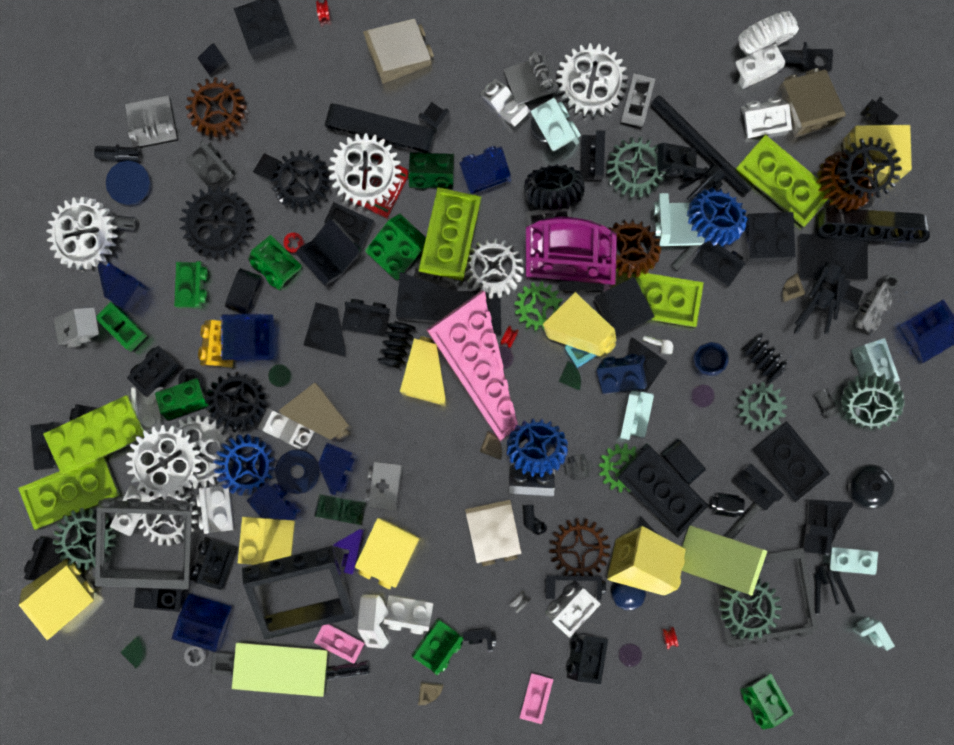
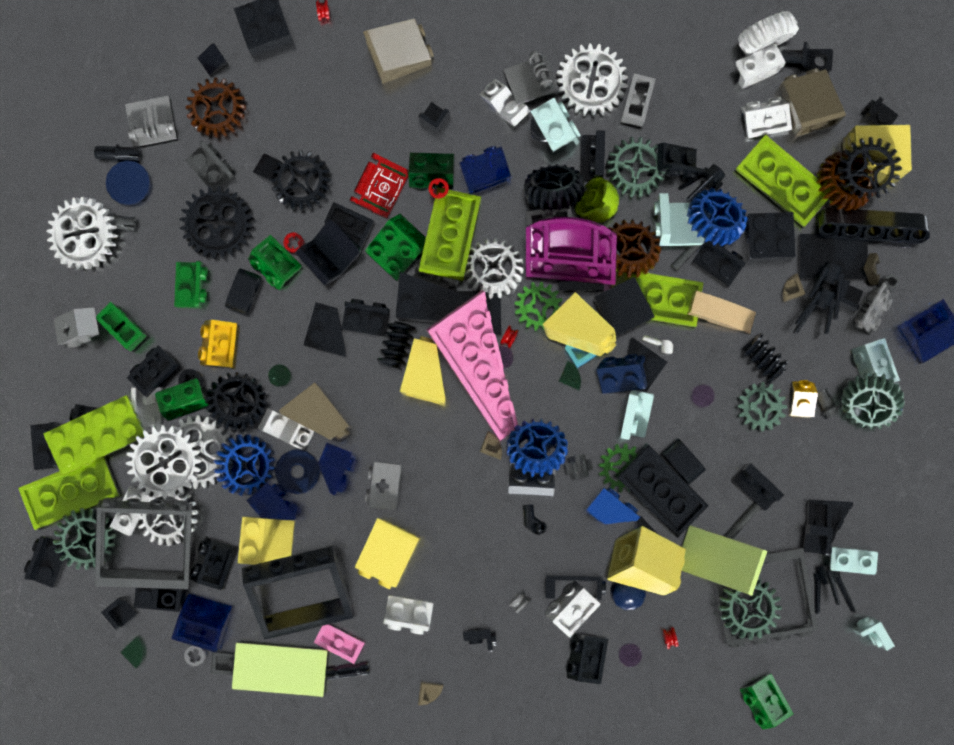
light yellow slope [19,559,95,640] -> none
clear blue slope [97,262,147,314] -> none
white bracket [196,486,235,534] -> none
clear blue slope [221,314,273,360] -> none
clear green slope [314,494,366,525] -> none
black beam [324,103,435,153] -> none
white gear [328,133,401,207] -> none
dark purple slope [332,529,366,575] -> none
white slope [358,594,389,648] -> none
green bracket [411,618,464,676] -> none
slope [465,500,522,566] -> none
bright pink plate [519,673,553,724] -> none
reddish brown gear [549,518,611,575] -> none
black axle [651,95,753,195] -> none
dark blue hair [693,342,729,376] -> none
black brick [710,492,745,518] -> none
black tile [751,421,830,502] -> none
black cylinder [847,464,895,509] -> none
none -> black panel [101,596,139,630]
none -> red bush [428,178,449,199]
none -> lime cylinder [575,177,619,223]
none -> blue slope [584,488,640,524]
none -> tan slope [687,291,756,334]
none -> bracket [790,380,818,417]
none -> dark tan tile [864,253,880,285]

